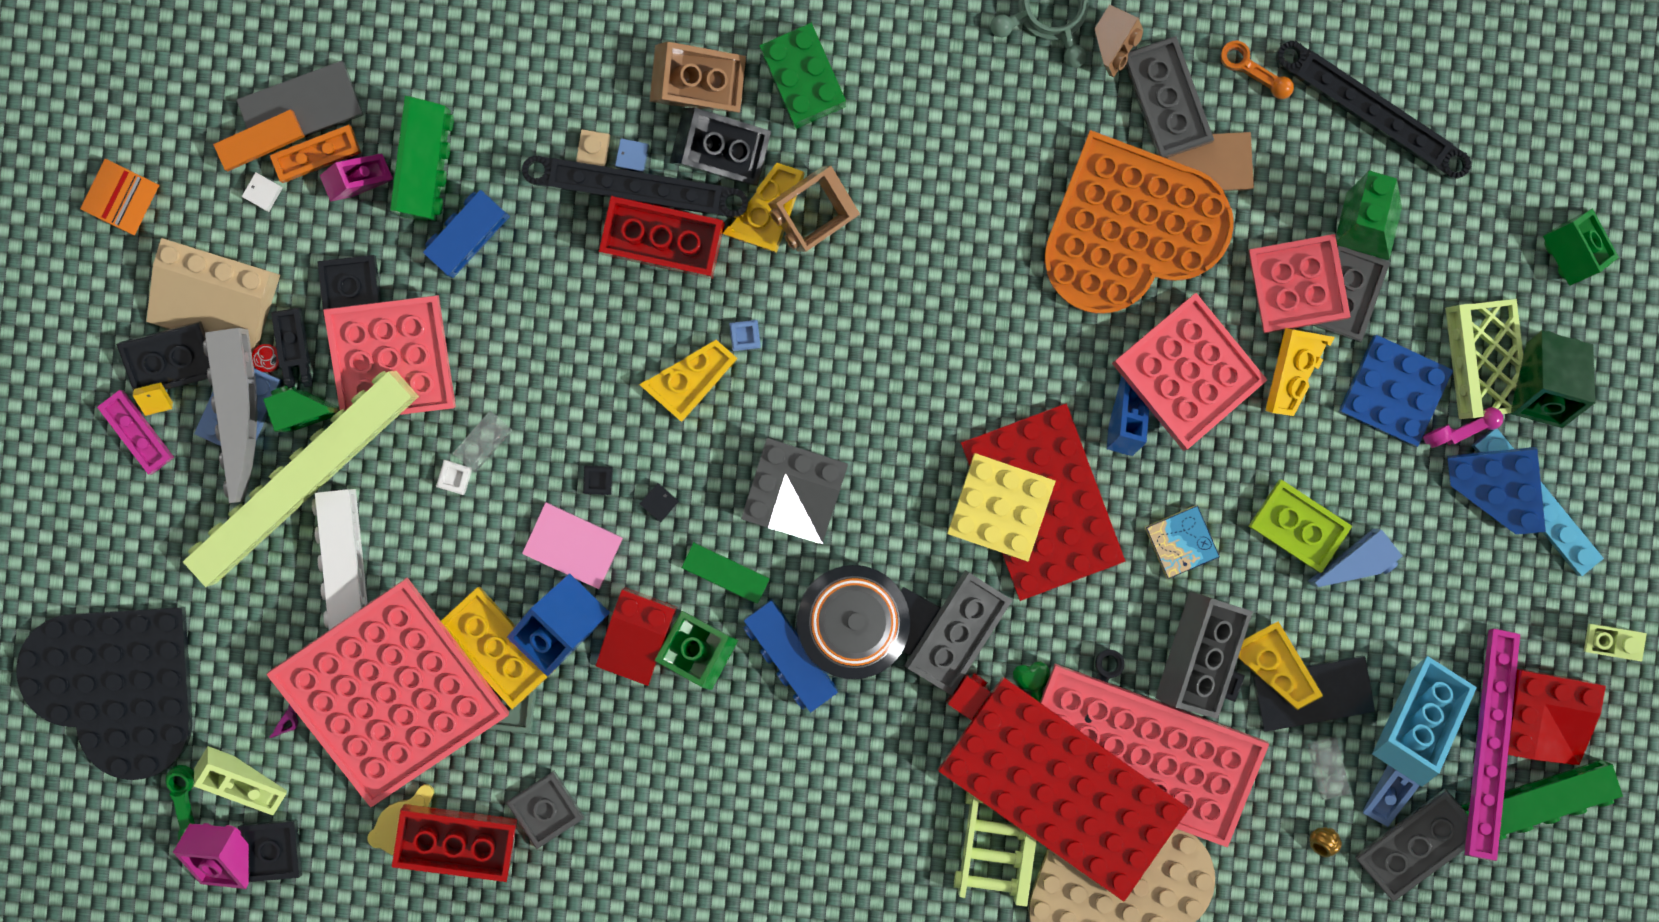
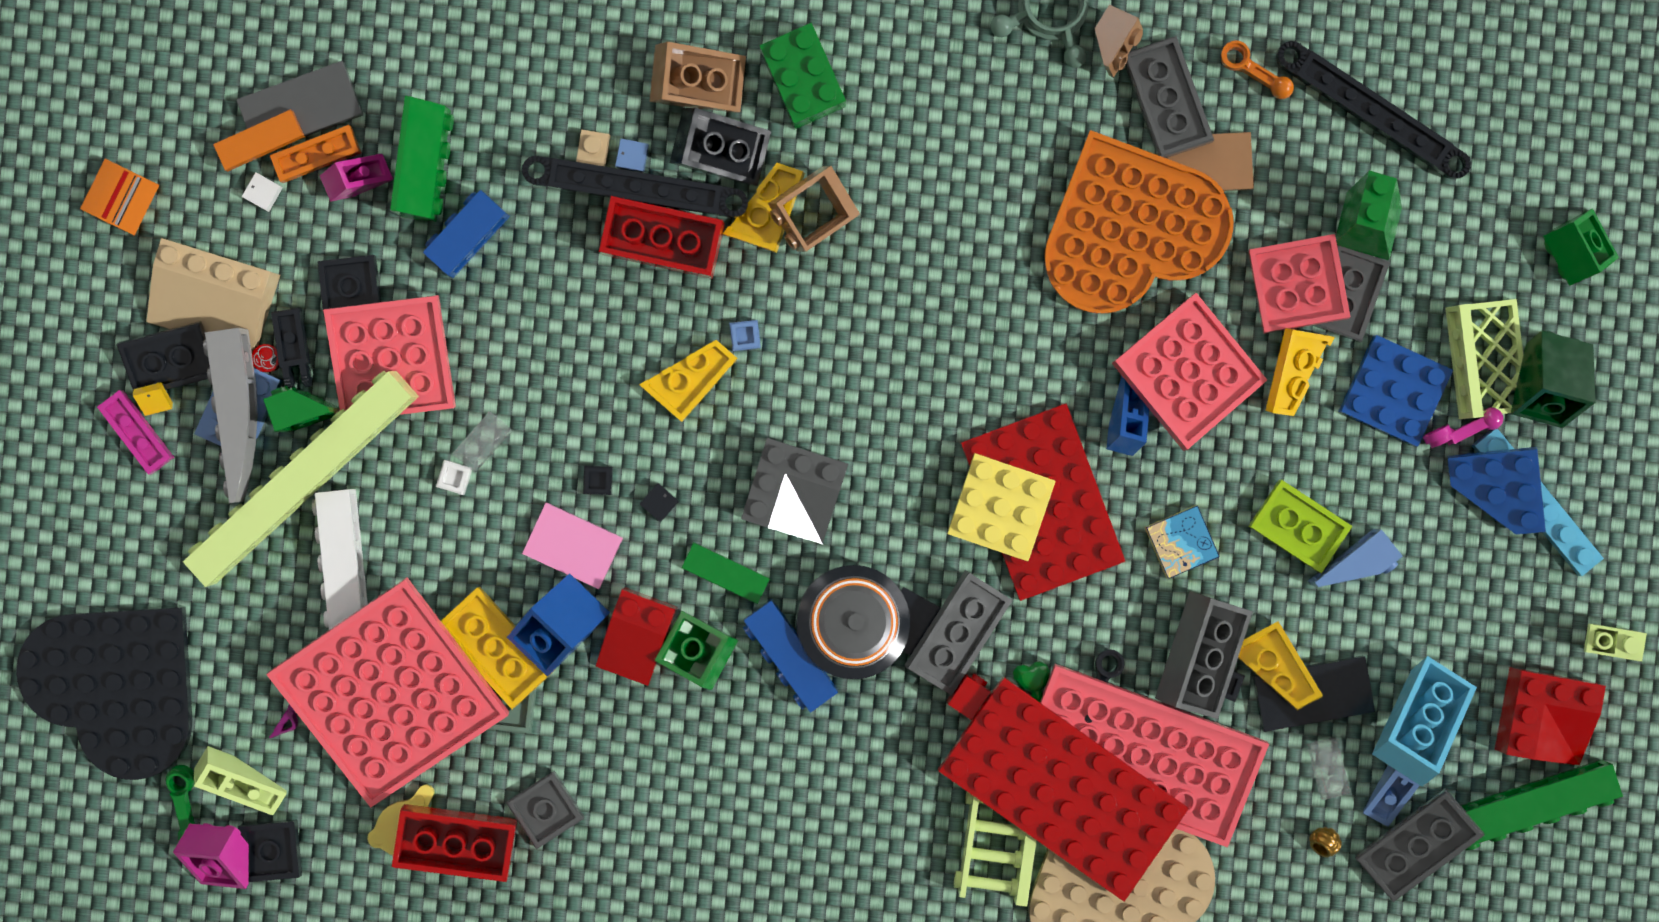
dark pink plate [1464,629,1520,861] -> none

